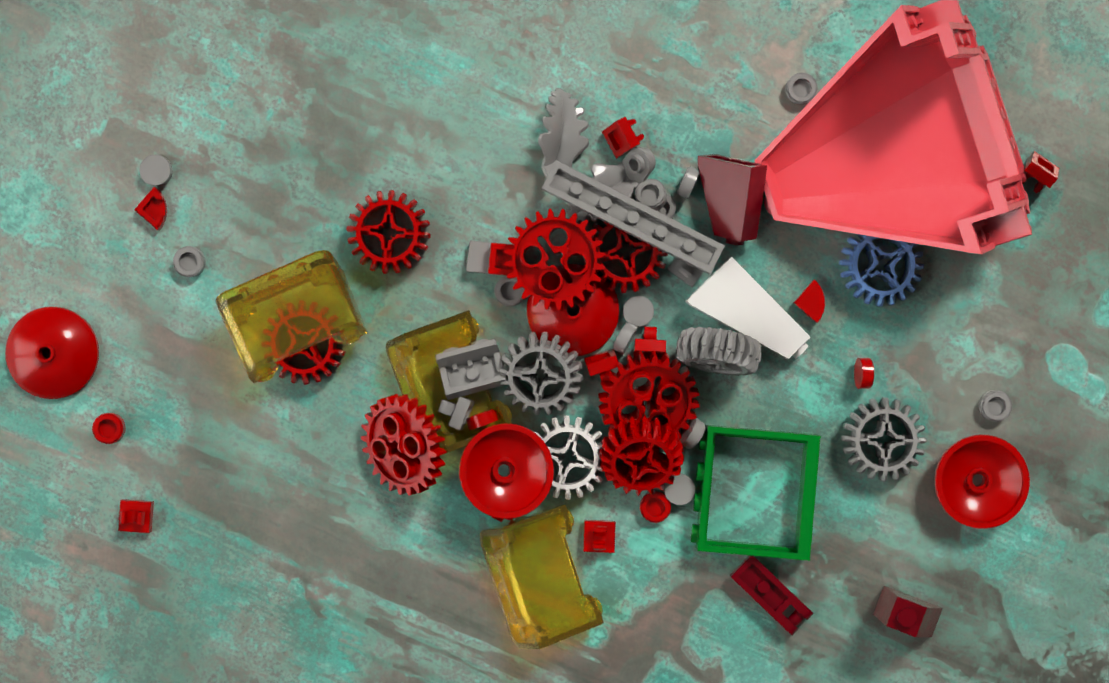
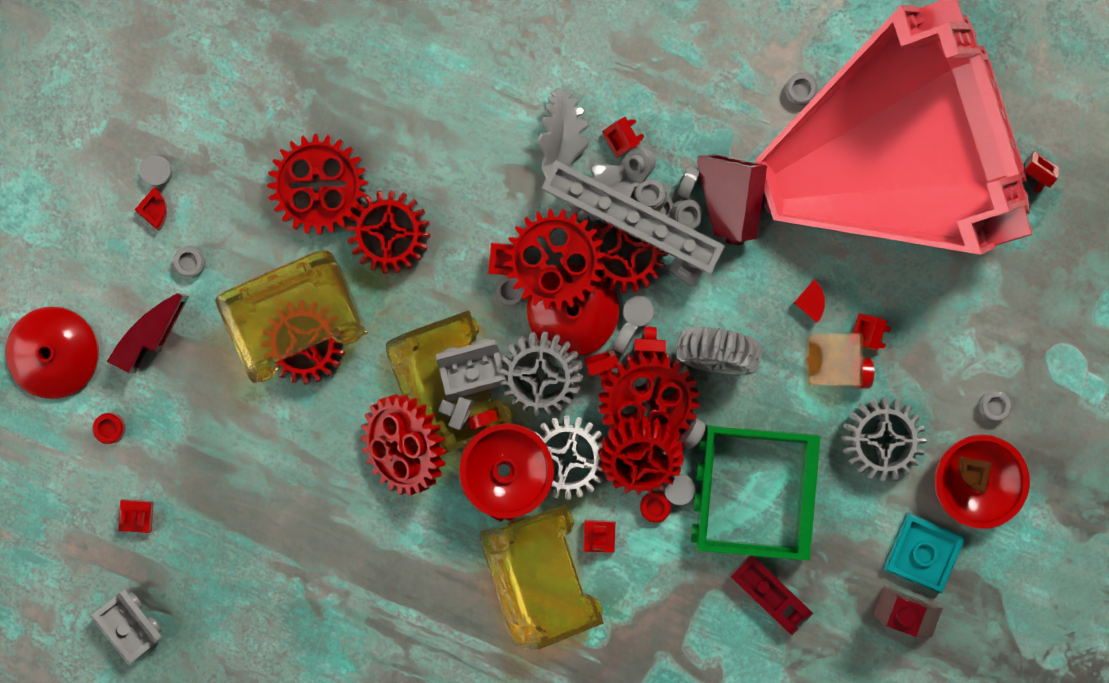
light grey tile [466,240,491,274] -> none
white slope [685,257,810,359] -> none
medium blue gear [839,234,924,307] -> none
none -> light grey bracket [90,589,162,665]
none -> dark red slope [106,293,189,373]
none -> red gear [267,134,369,235]
none -> light grey tile [670,199,703,230]
none -> clear orange piece [806,333,865,386]
none -> red tile [849,313,891,351]
none -> teal tile [883,512,966,594]
none -> reddish brown tile [958,456,992,494]

